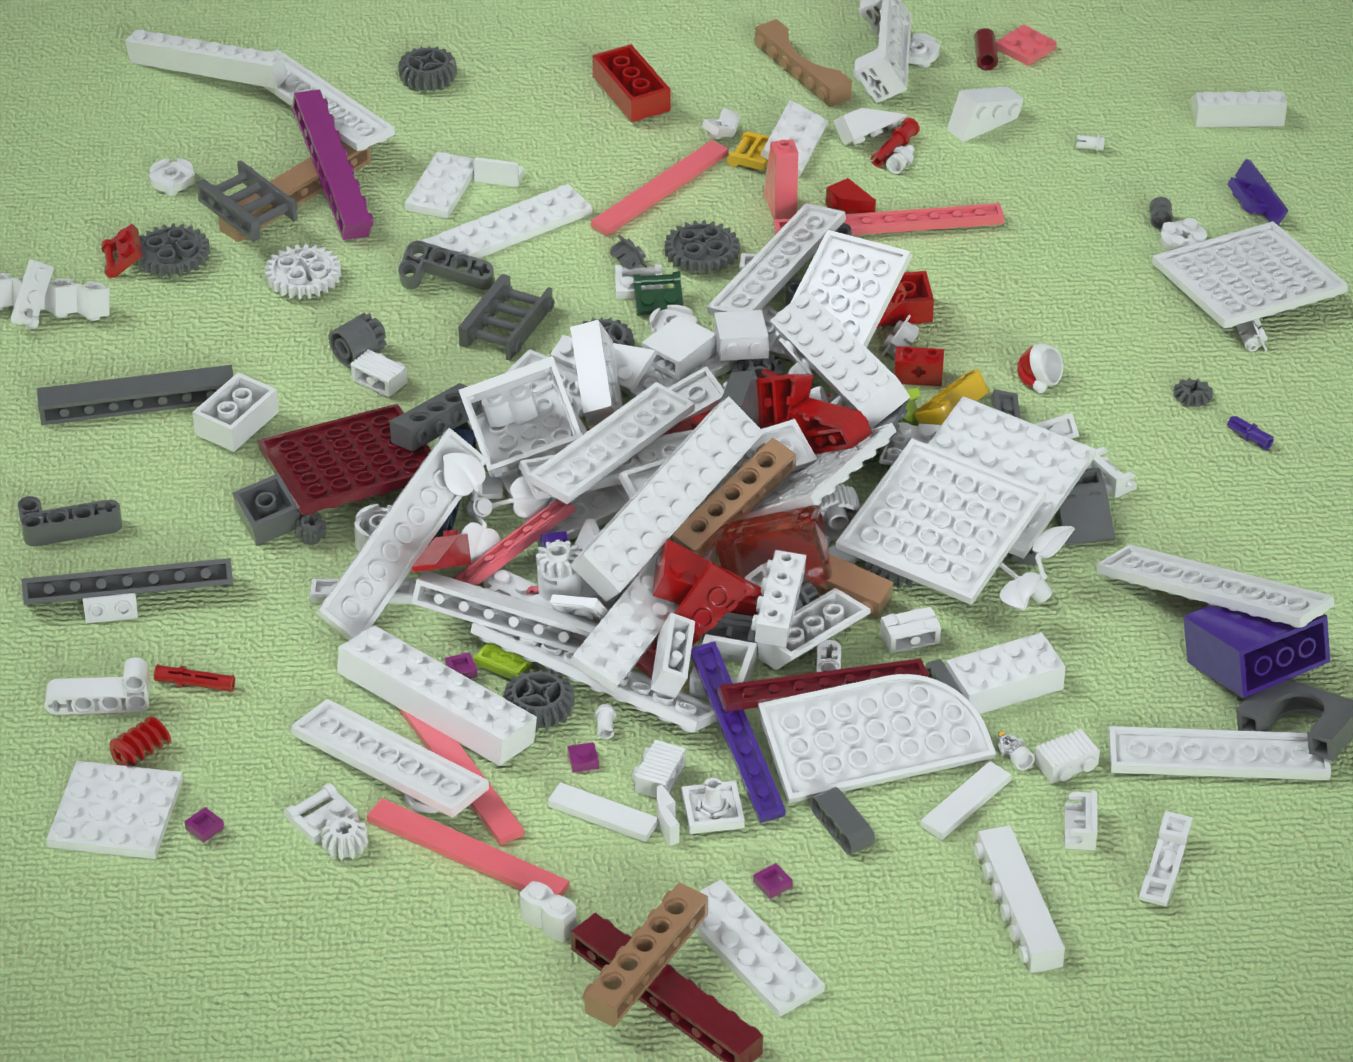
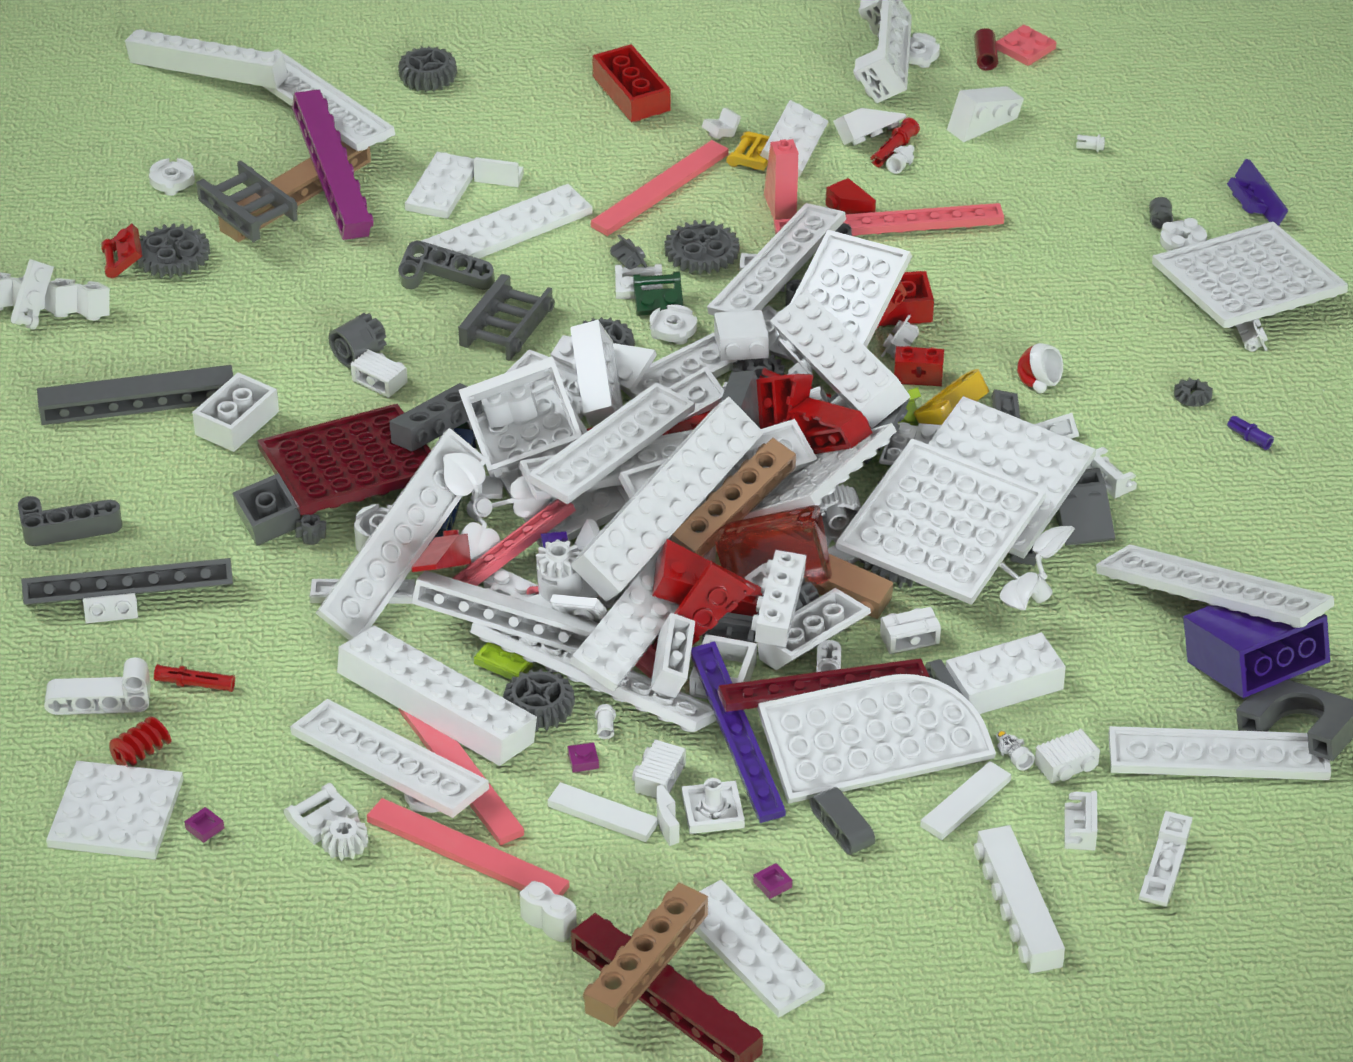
white gear [265,244,341,299] -> none
magenta plate [444,652,478,679] -> none
white brick [642,315,716,381] -> none
medium nougat arch [754,19,852,107] -> none
white slope [1190,91,1287,127] -> none

